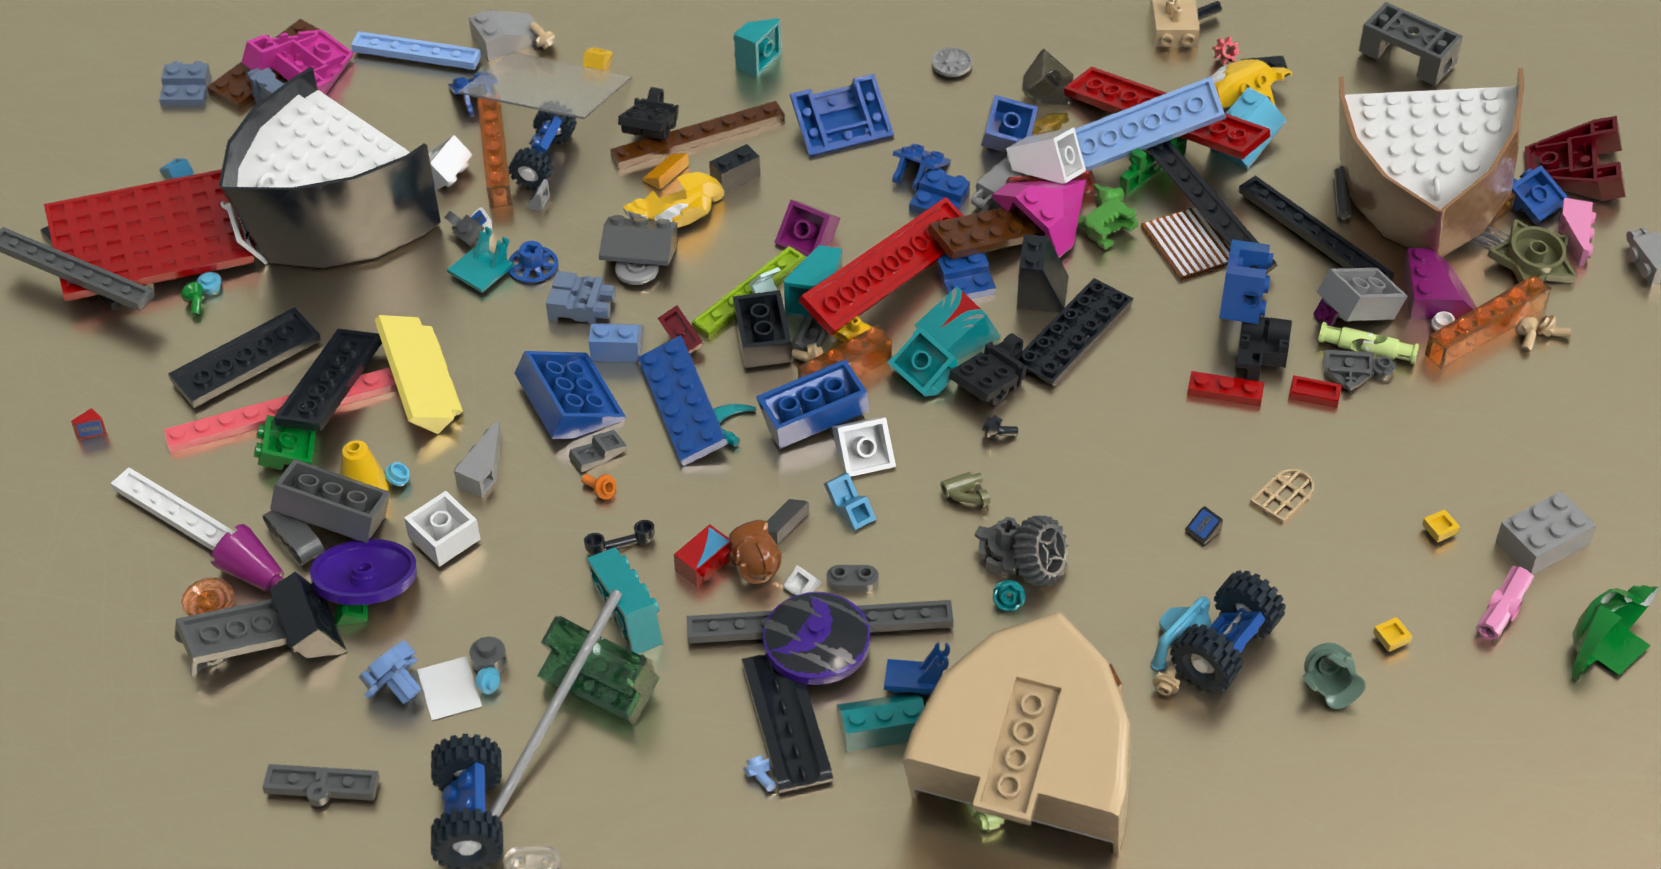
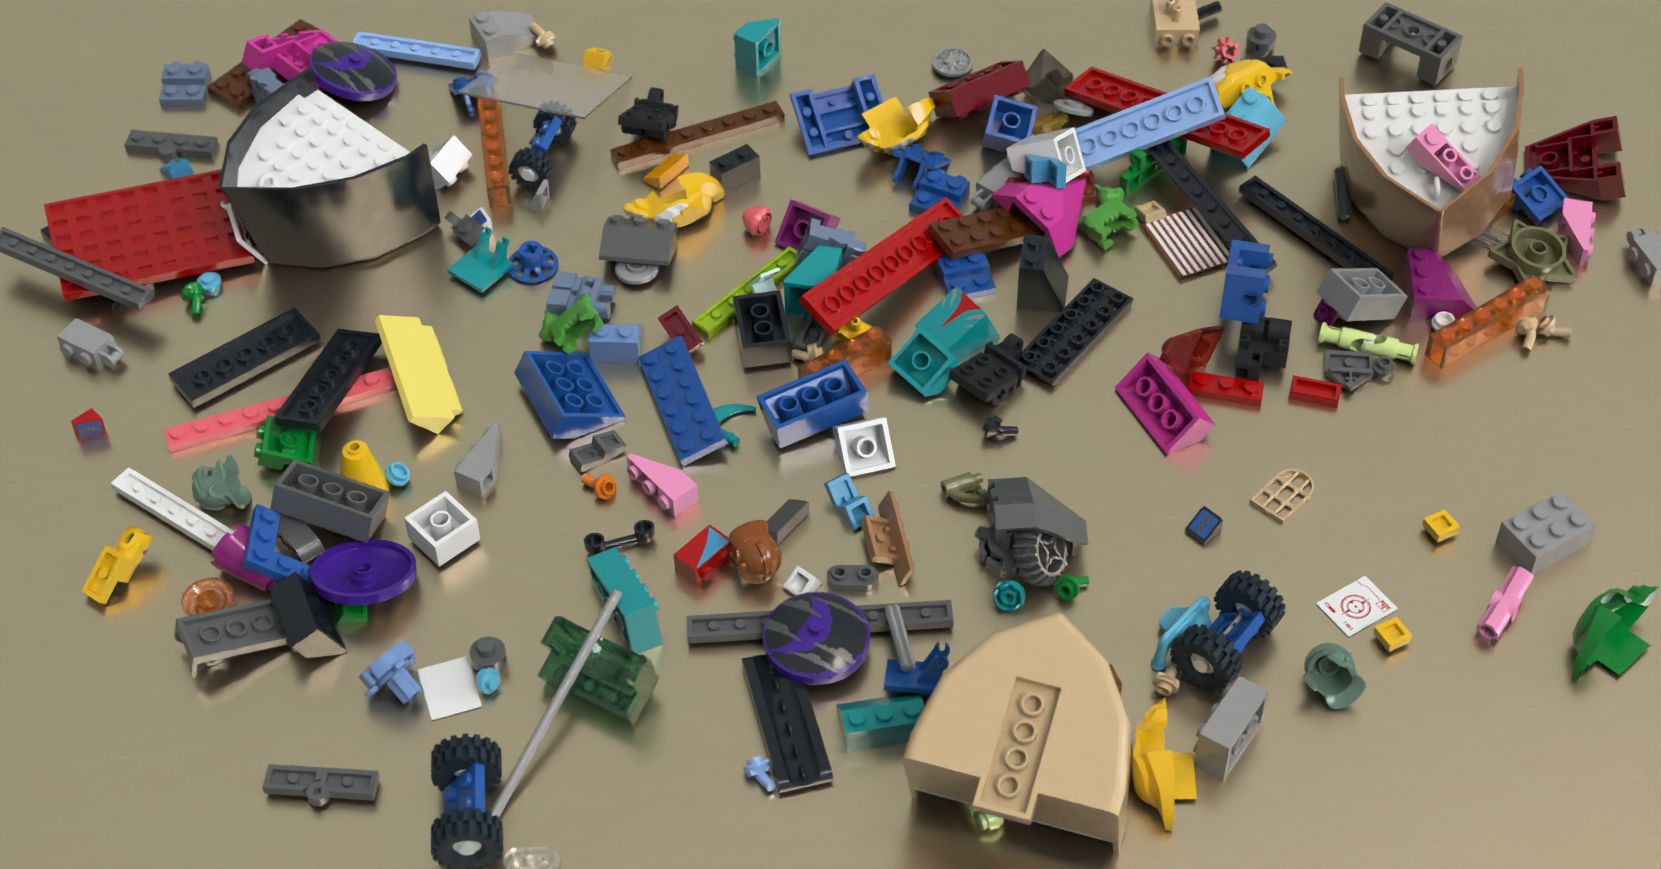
none -> light grey brick [57,318,125,370]
none -> yellow plate [81,525,154,604]
none -> dark grey hinge [124,130,219,161]
none -> sand green helmet [192,455,251,511]
none -> blue plate [242,504,311,583]
none -> dish [308,42,397,101]
none -> bright green animal [539,293,604,355]
none -> bright pink slope [627,454,698,517]
none -> coral cone [742,206,772,236]
none -> sand blue hips [796,218,866,268]
none -> yellow animal [856,97,935,155]
none -> medium nougat bracket [861,491,915,586]
none -> light grey axle [885,604,915,672]
none -> dark red brick [928,60,1030,120]
none -> dark grey panel [987,477,1088,556]
none -> dark azure slope [1024,154,1066,189]
none -> light grey wheel [1052,99,1093,116]
none -> green plate [1054,574,1089,600]
none -> dark pink slope [1115,352,1216,455]
none -> yellow animal [1131,698,1197,831]
none -> tan tile [1134,201,1166,224]
none -> clear red slope [1159,325,1225,374]
none -> light grey brick [1193,676,1269,780]
none -> dark grey piece [1246,23,1276,57]
none -> white sticker [1316,576,1398,637]
none -> bright pink slope [1405,124,1481,192]

